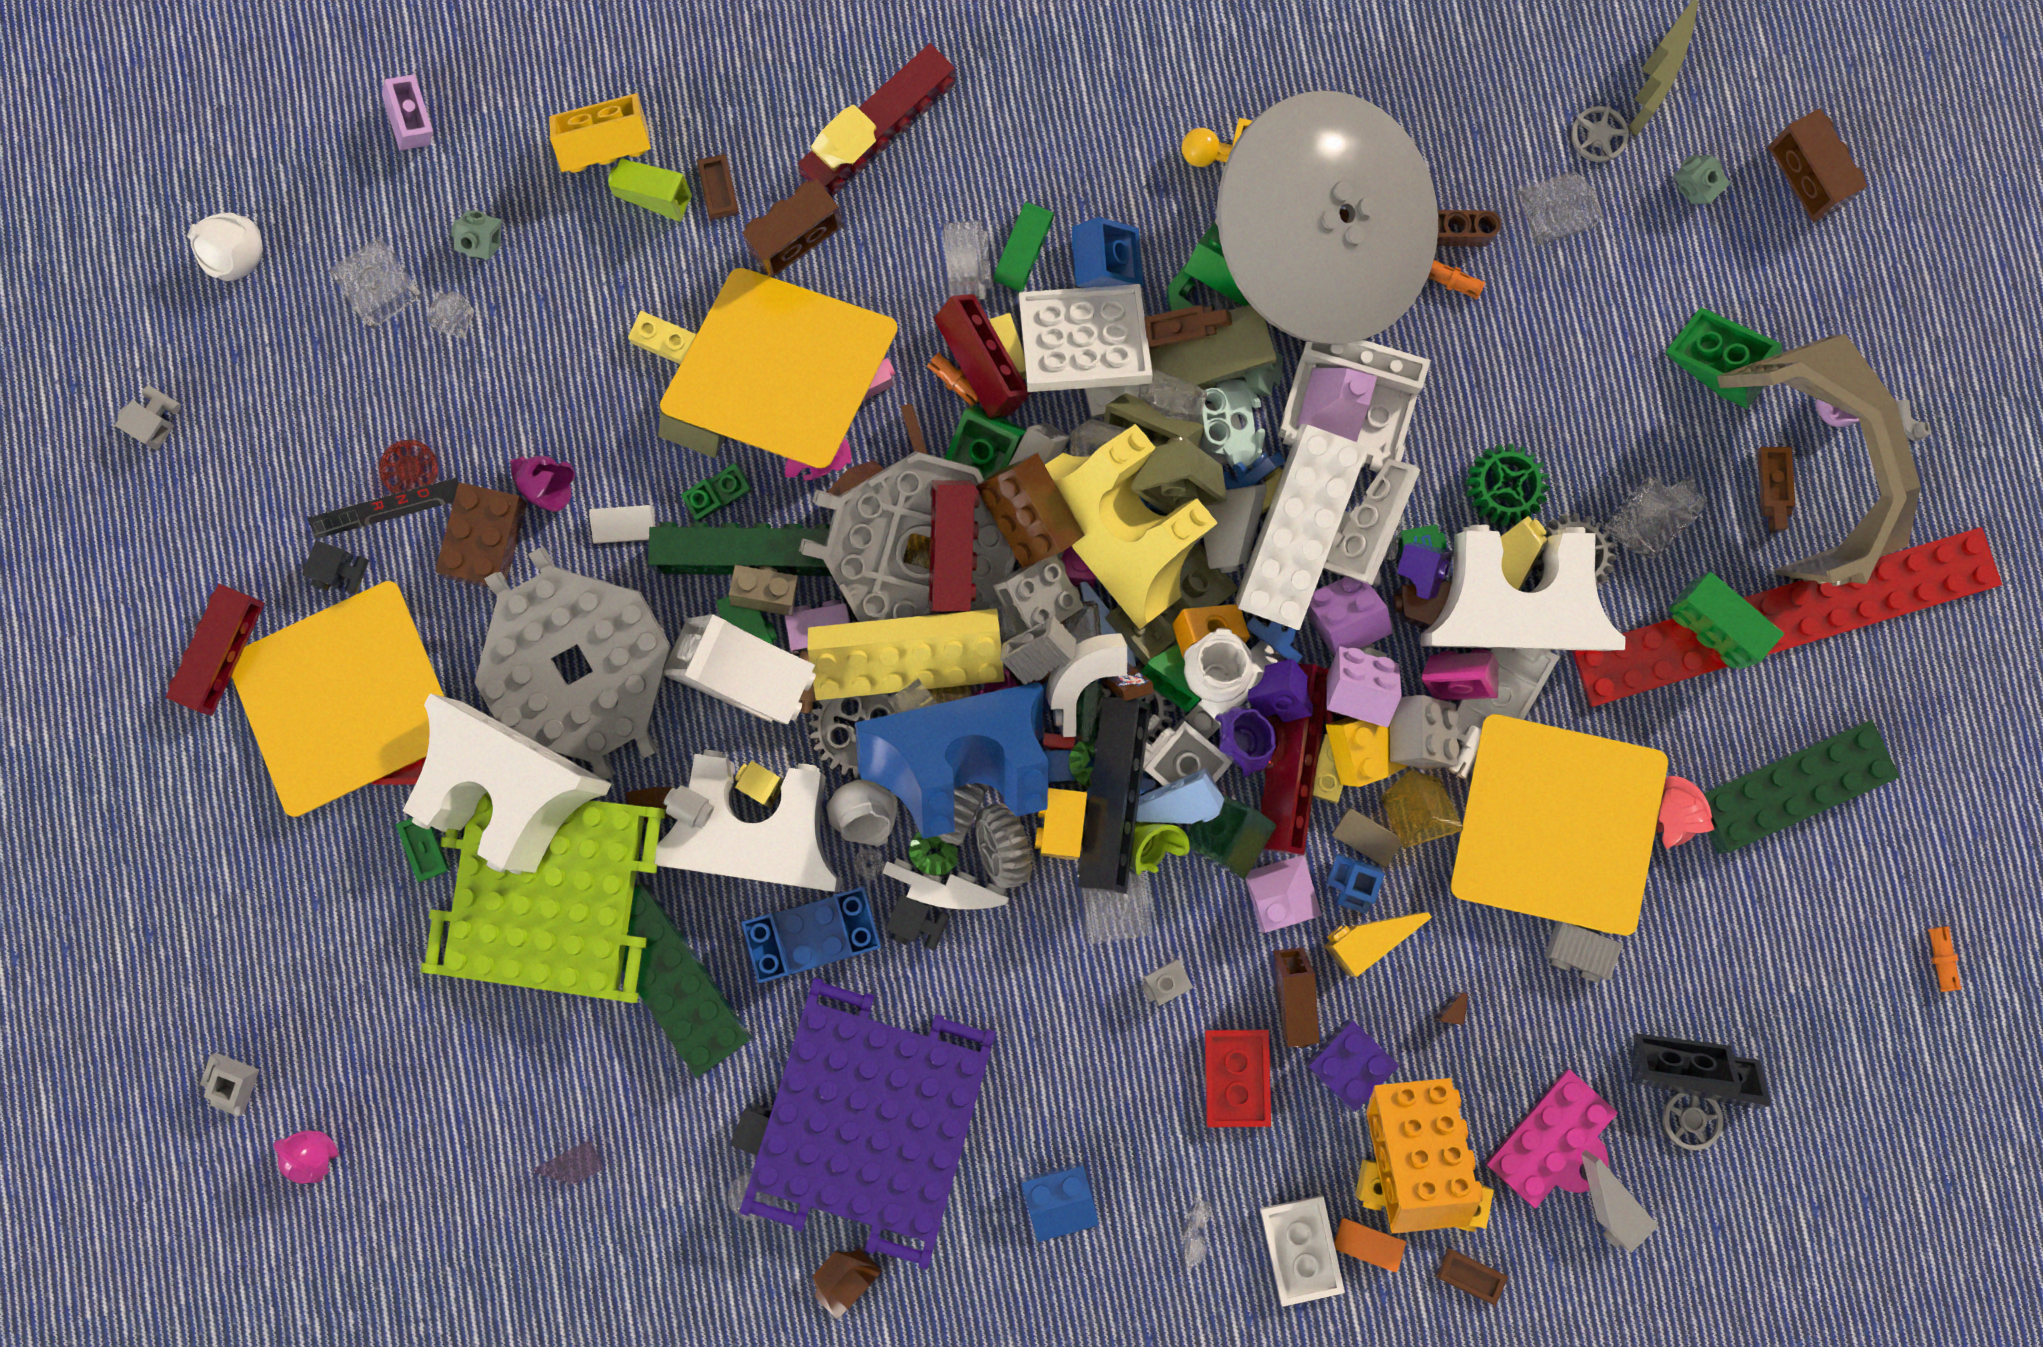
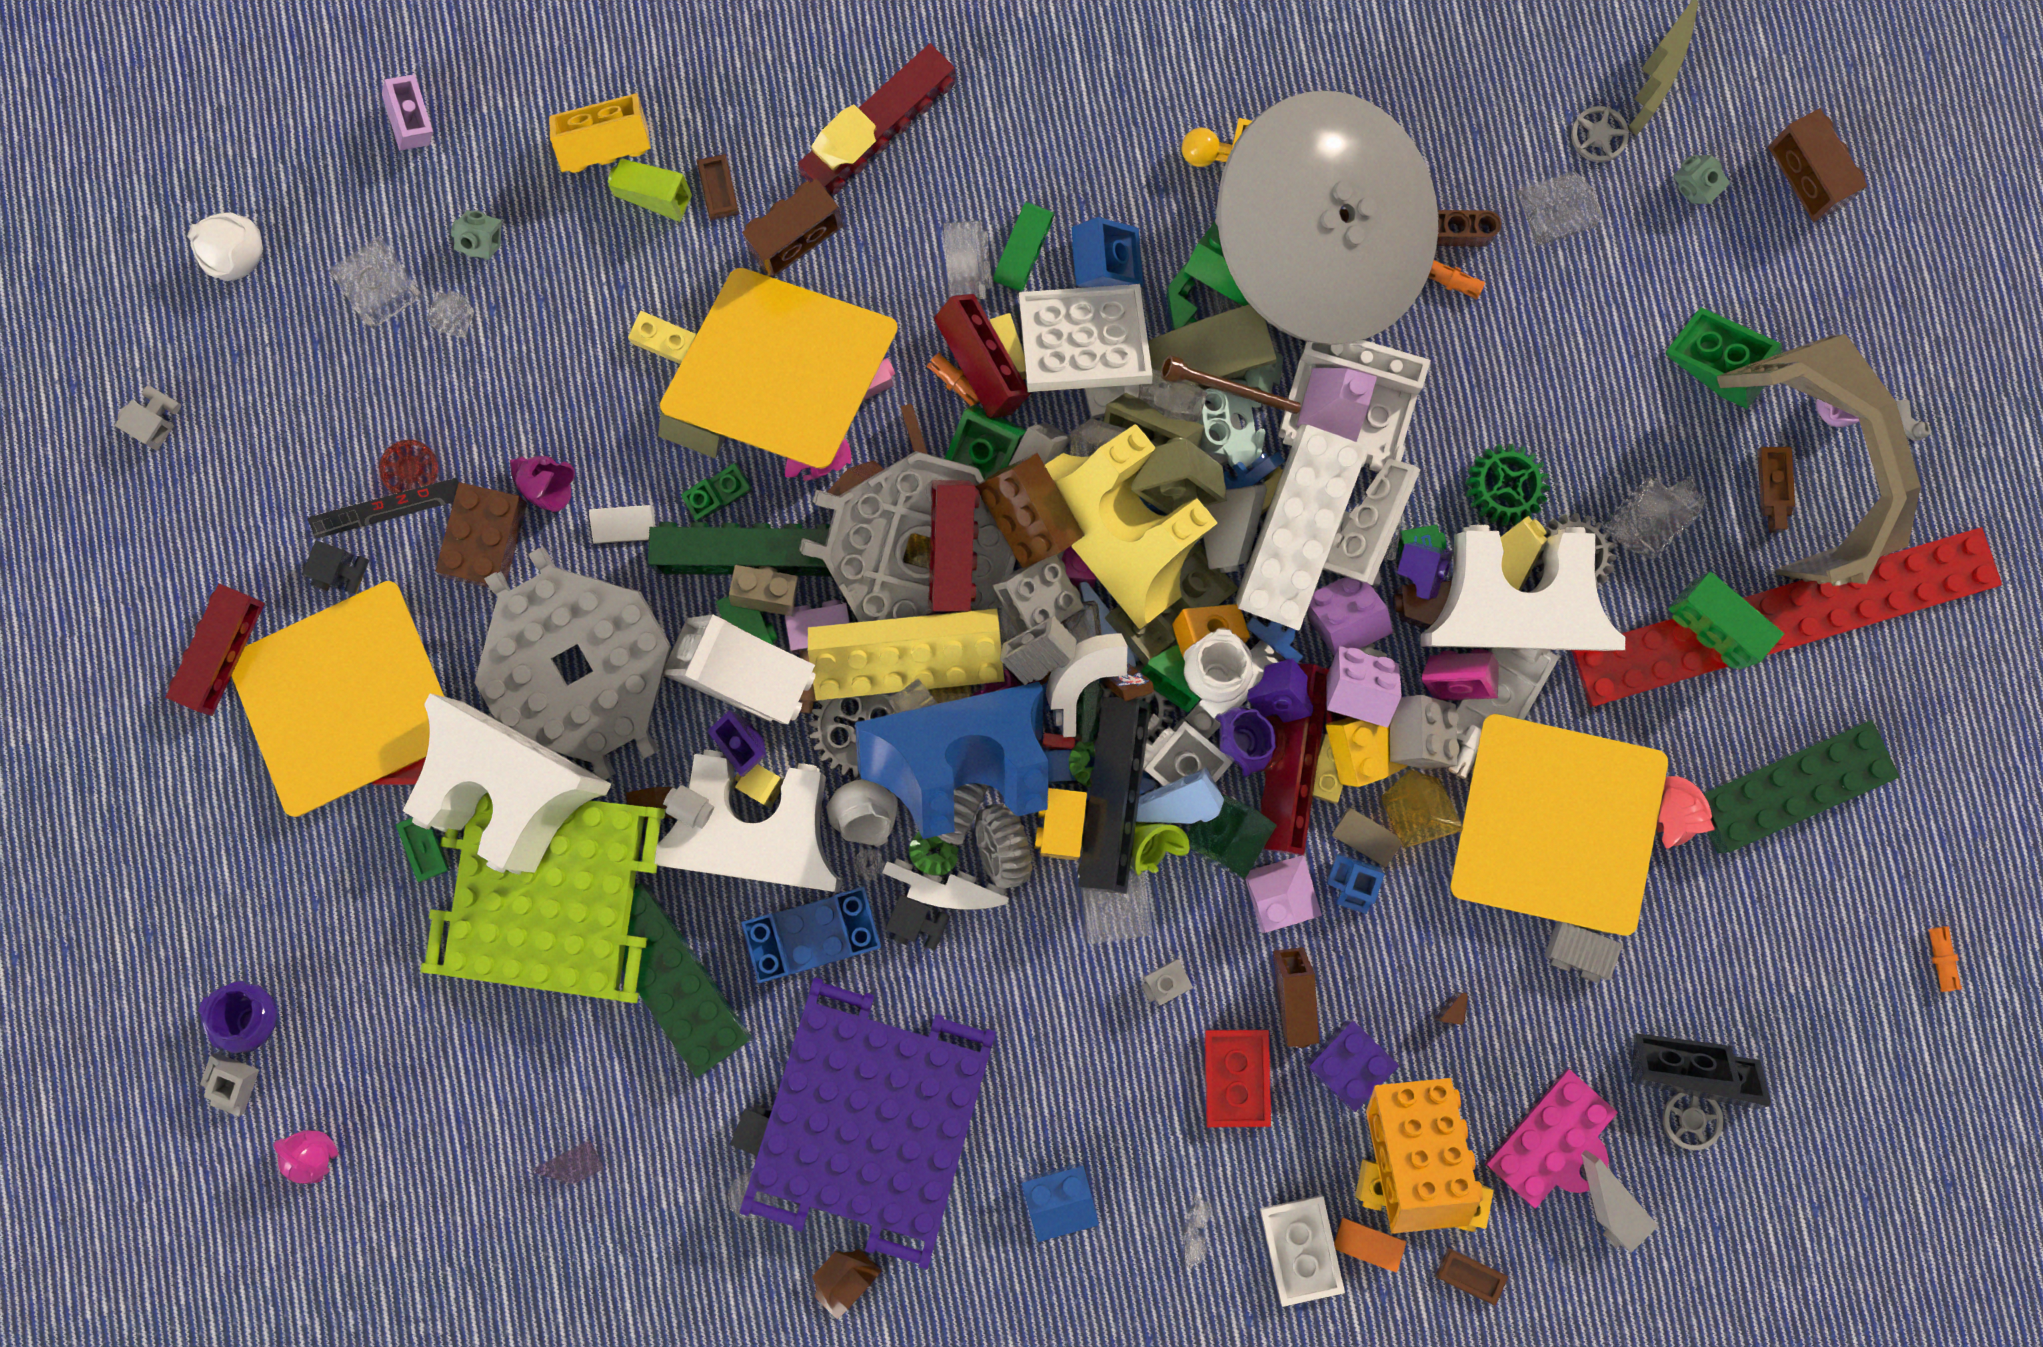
reddish brown hinge [1144,305,1233,350] -> none
yellow slope [1324,912,1432,977] -> none
none -> dark purple helmet [198,981,278,1054]
none -> dark purple slope [707,710,766,777]
none -> reddish brown piece [1161,355,1301,414]

